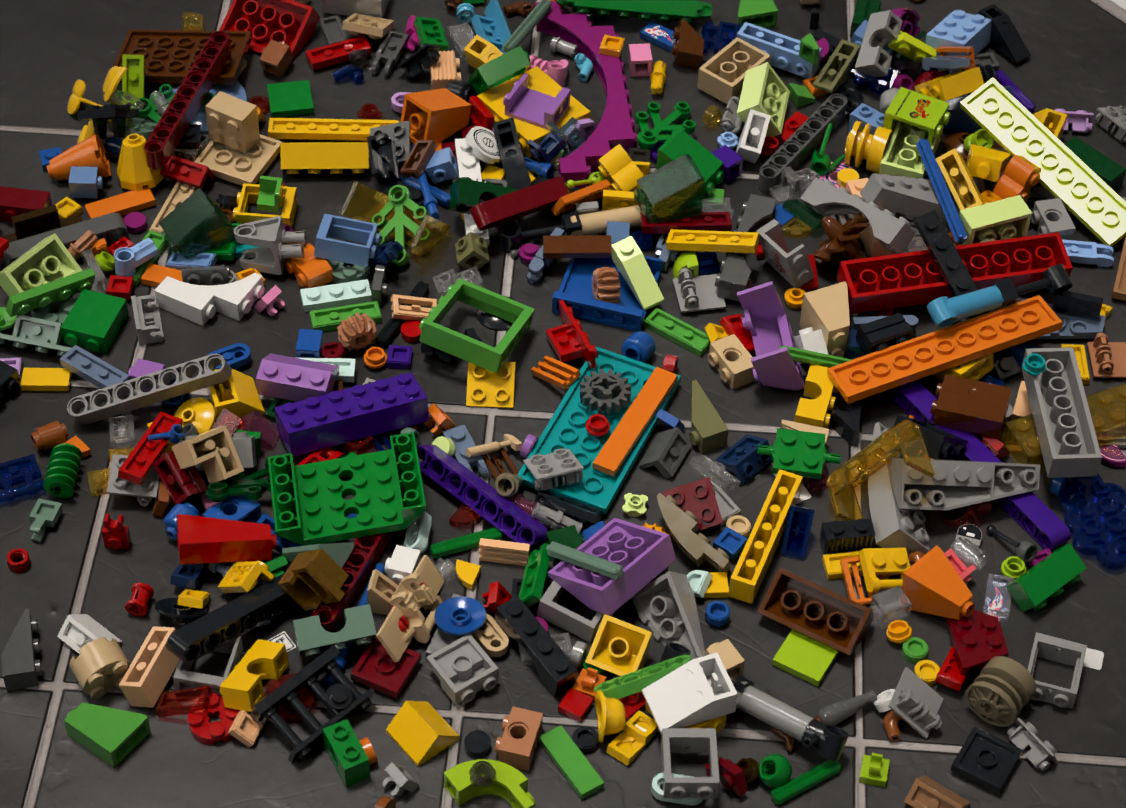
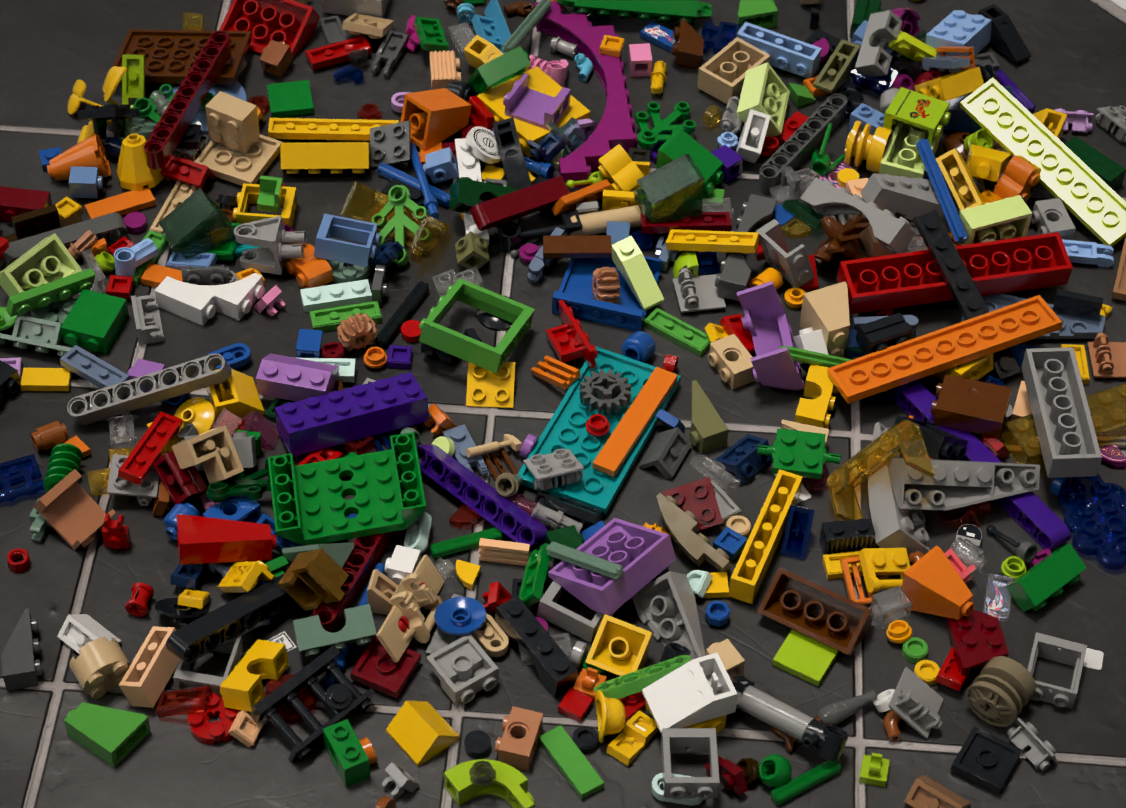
clear tile [113,90,145,110] -> none
blue hand [148,424,185,444] -> none
black hinge [367,134,401,185] -> none
light nougat tile [391,294,437,321] -> none
black hinge [397,43,440,80] -> none
reddish brown tile [400,140,438,178] -> none
yellowish green plate [622,493,648,517] -> none
bright green slope [799,33,819,65] -> none
black slope [830,399,862,447] -> none
piece [927,264,1073,328] -> none
teal plate [1022,354,1046,376] -> none
none -> nougat panel [33,469,116,551]
none -> light orange brick [750,267,783,290]

